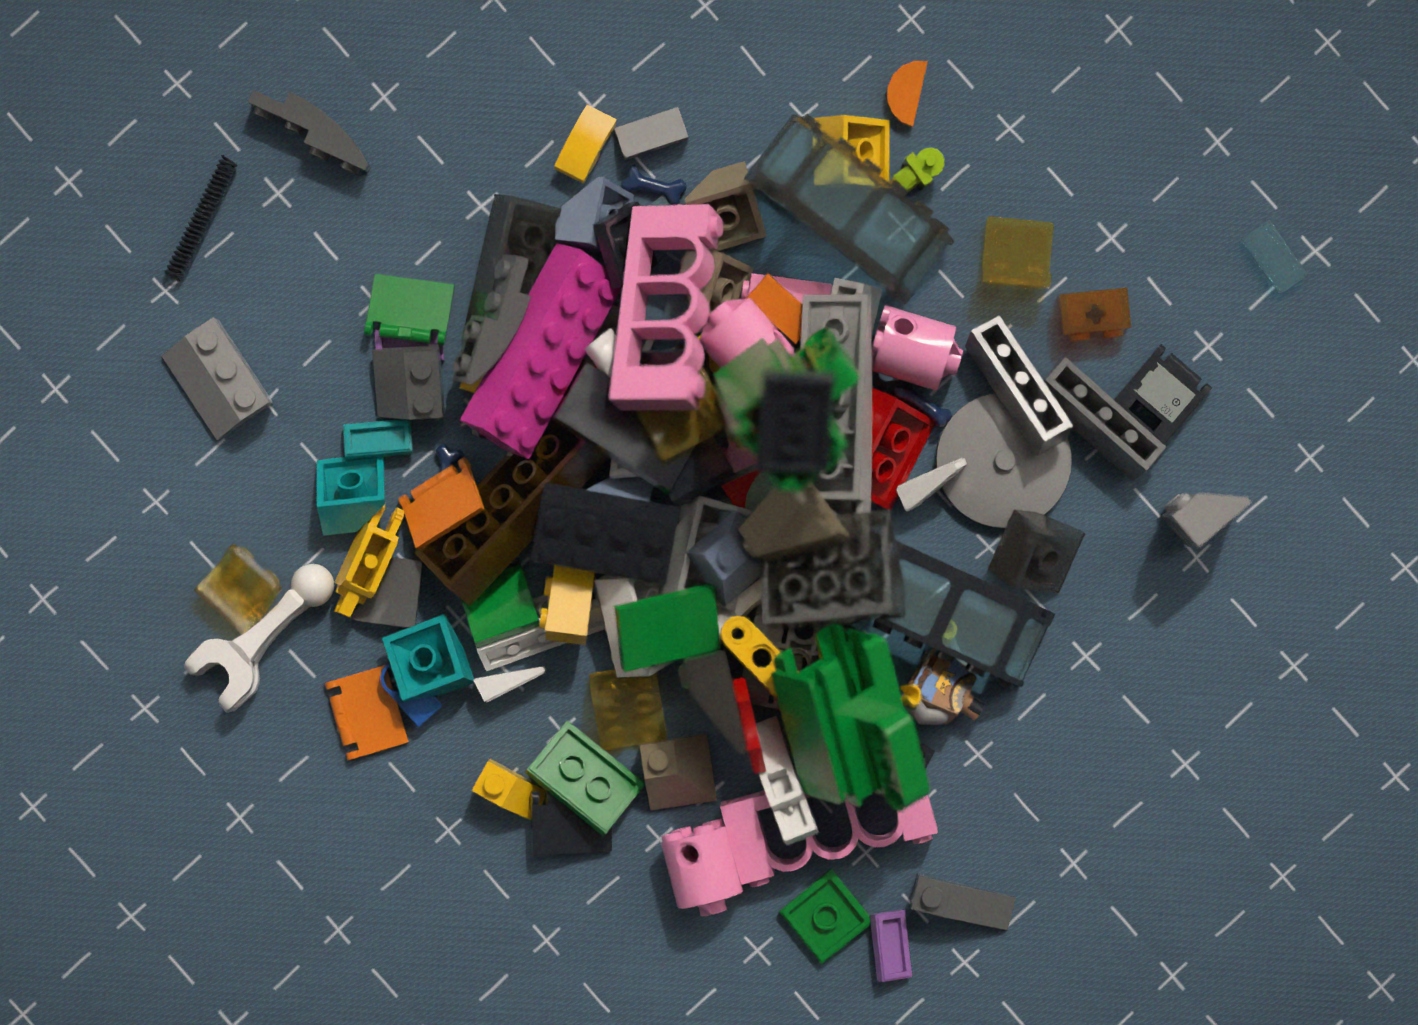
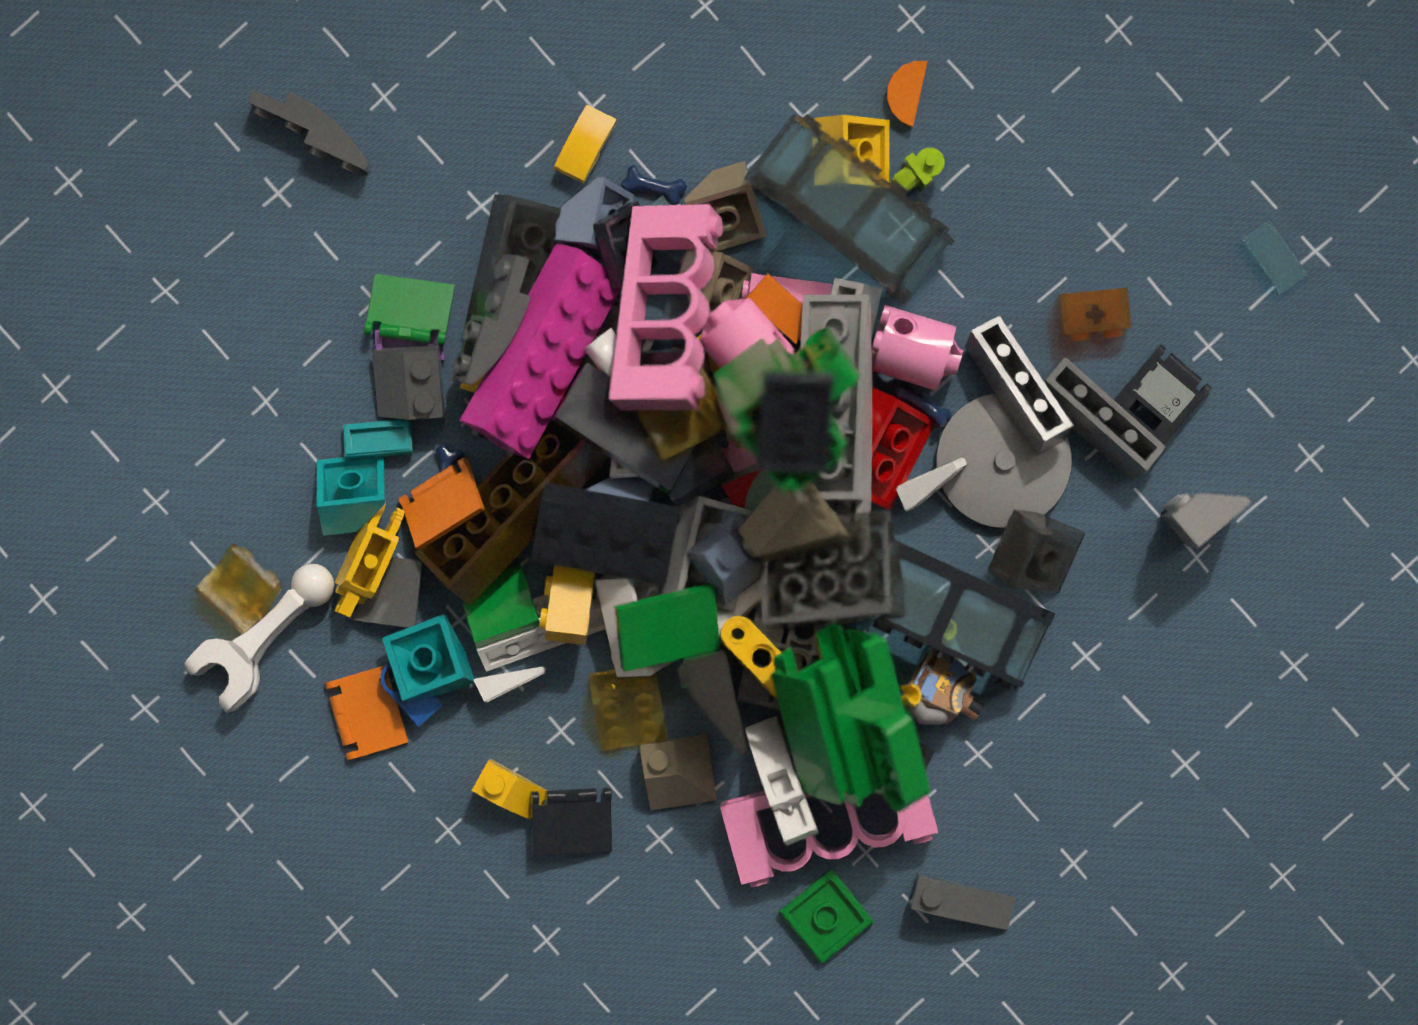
light grey slope [162,317,274,440] -> none
black piece [164,154,238,282] -> none
tile [525,721,645,836] -> none
light grey slope [614,107,689,160] -> none
bright pink cylinder [661,819,743,916] -> none
red tile [732,677,766,774] -> none
medium lavender tile [870,910,912,982] -> none
clear yellow bracket [980,216,1054,290] -> none

